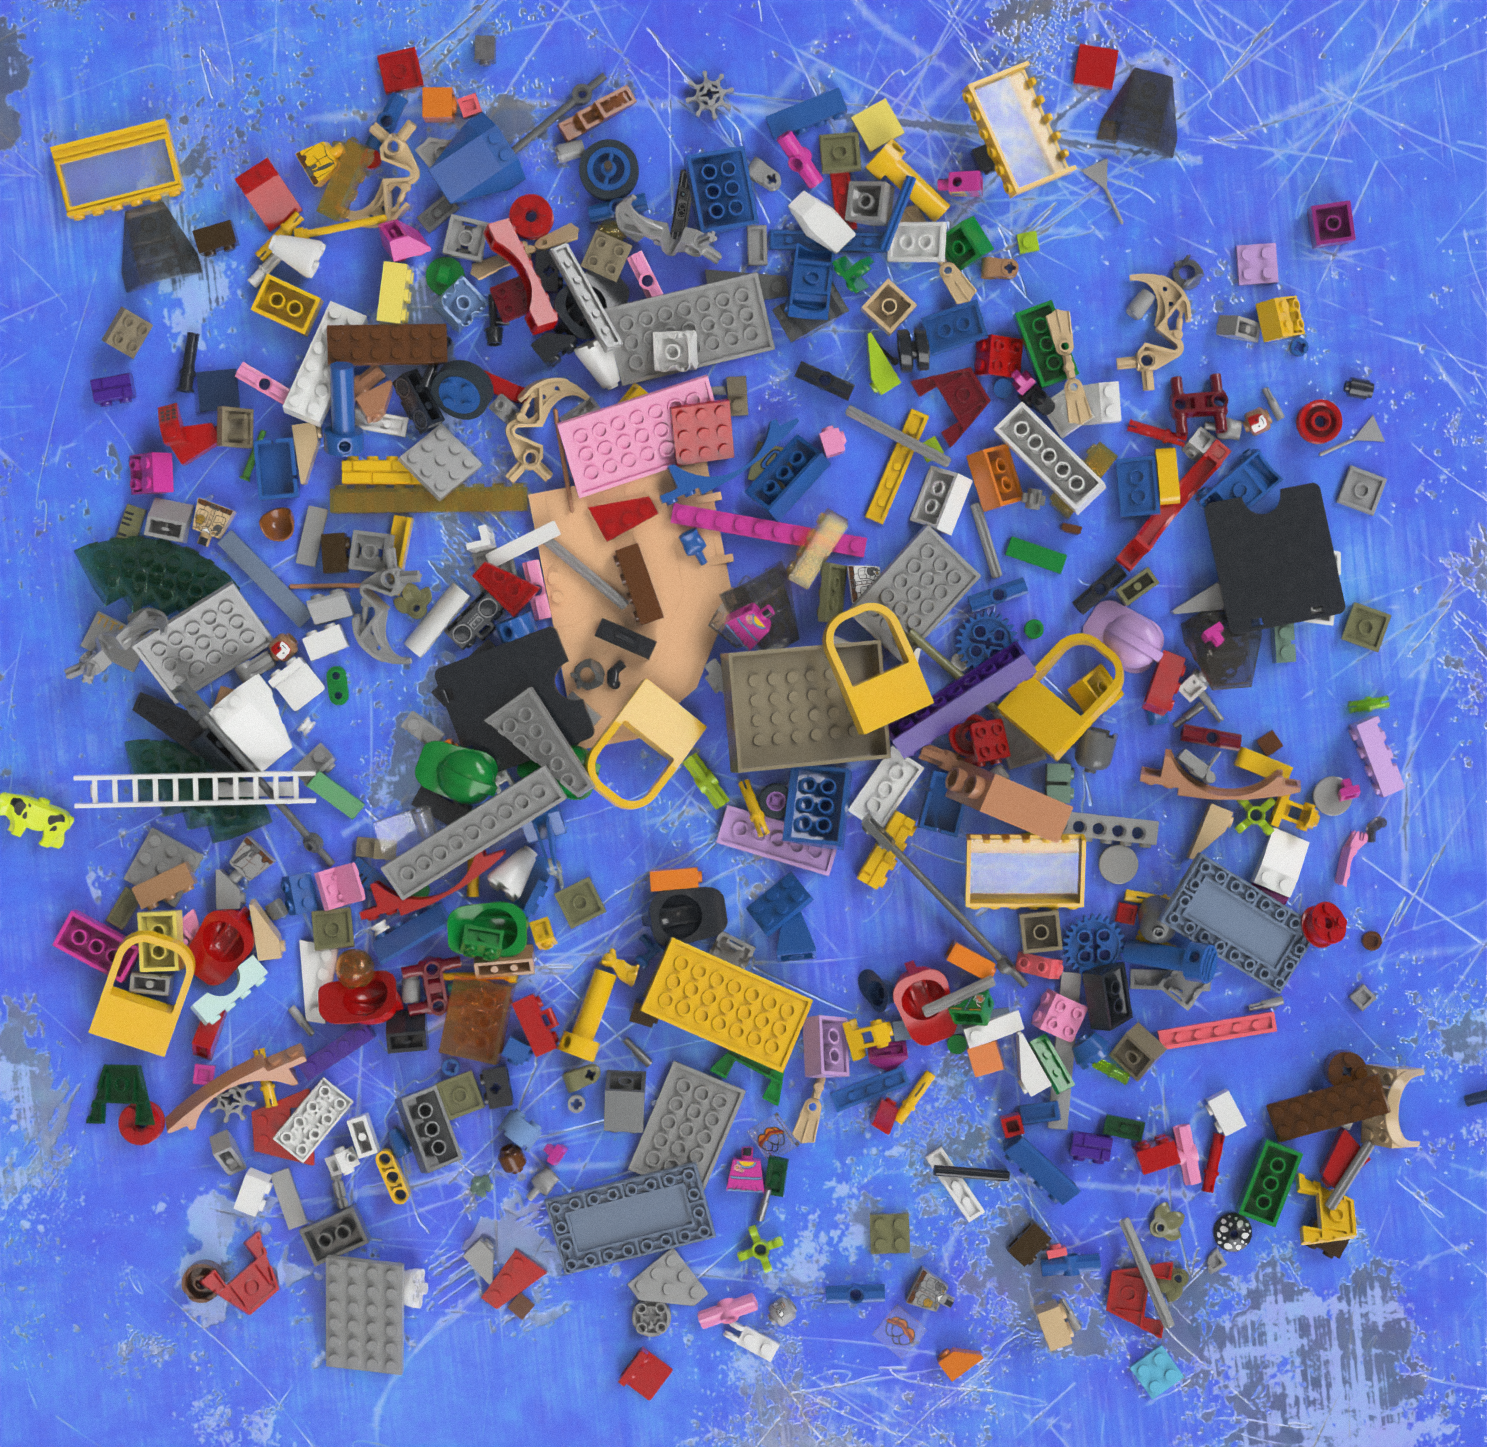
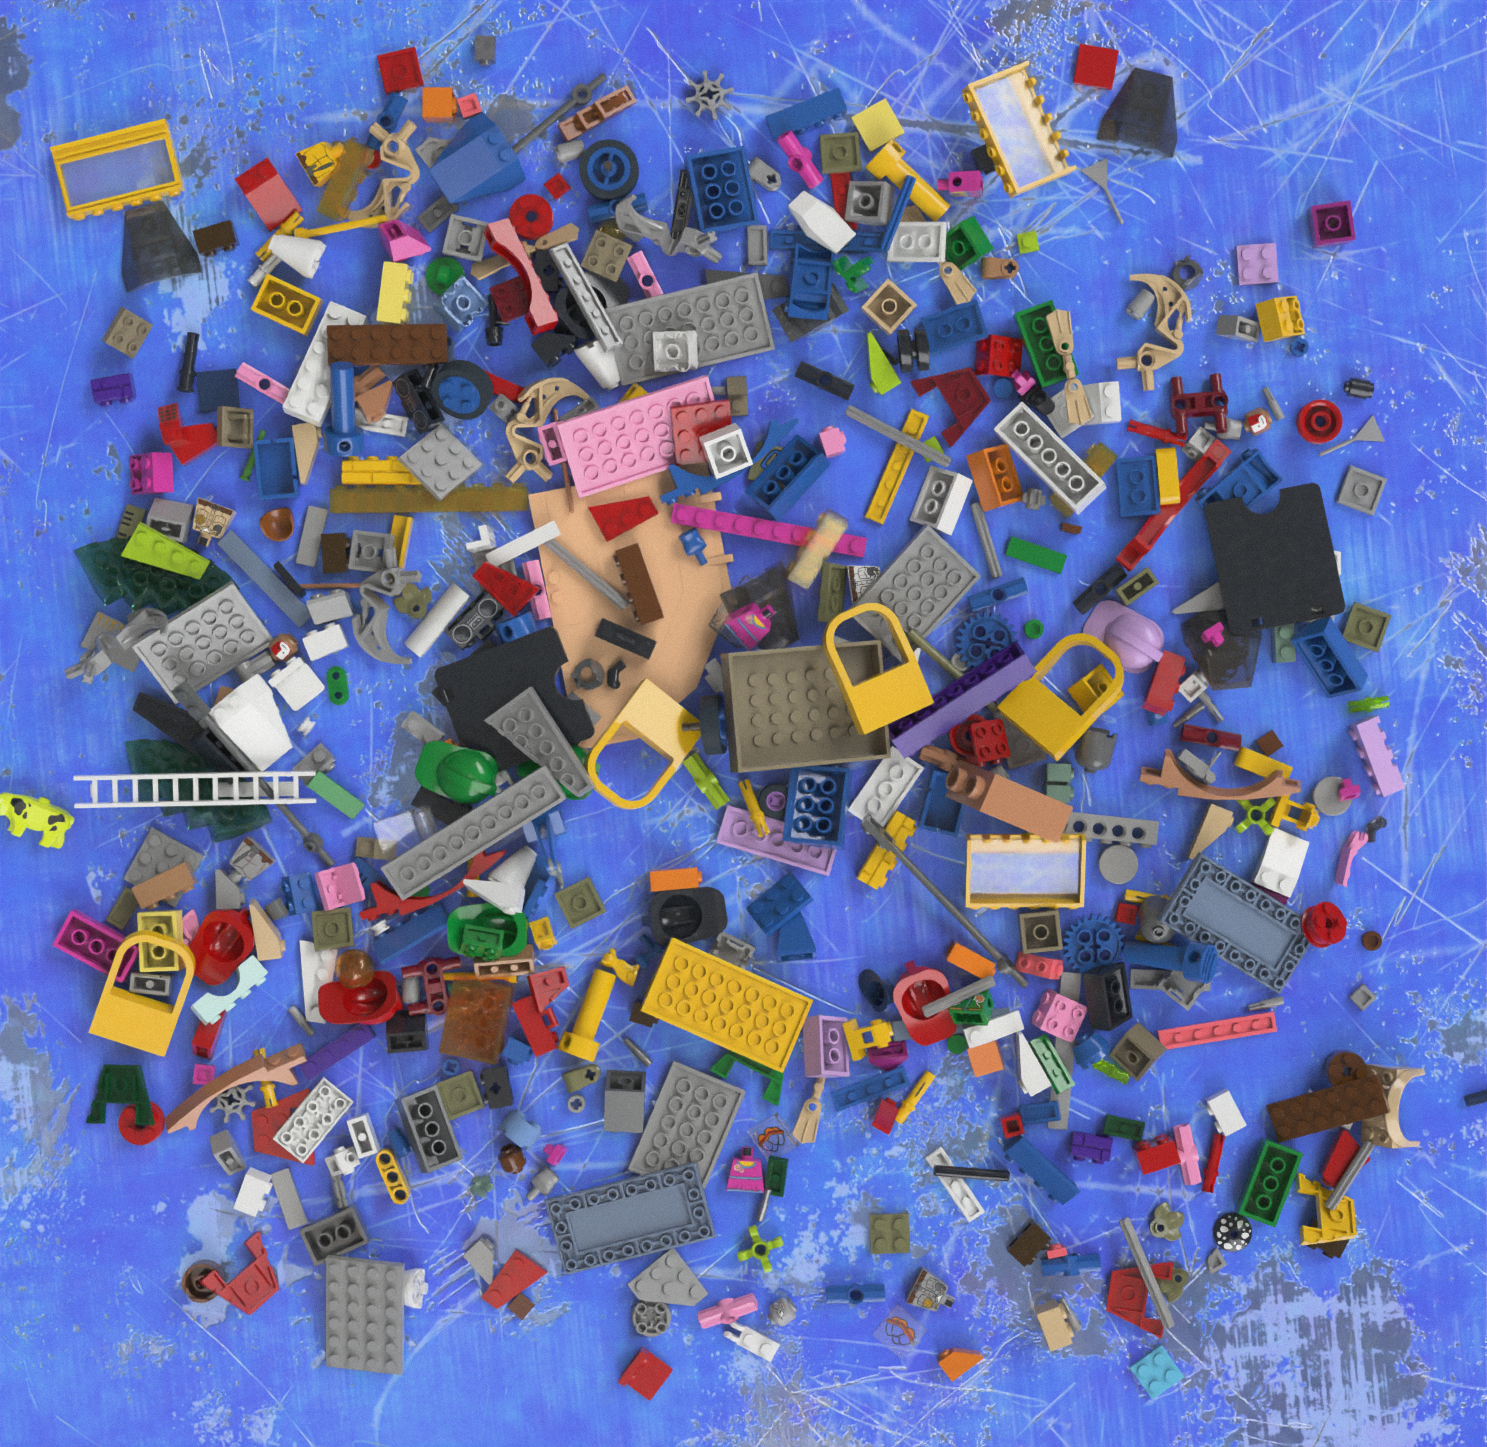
none -> lime wing [121,522,210,579]
none -> black tile [273,561,307,598]
none -> white slope [463,879,525,915]
none -> wing [526,966,569,1013]
none -> bright pink brick [537,421,568,466]
none -> red tile [543,173,571,201]
none -> black wheel [682,695,728,755]
none -> white brick [699,423,753,479]
none -> blue slope [1290,617,1368,698]

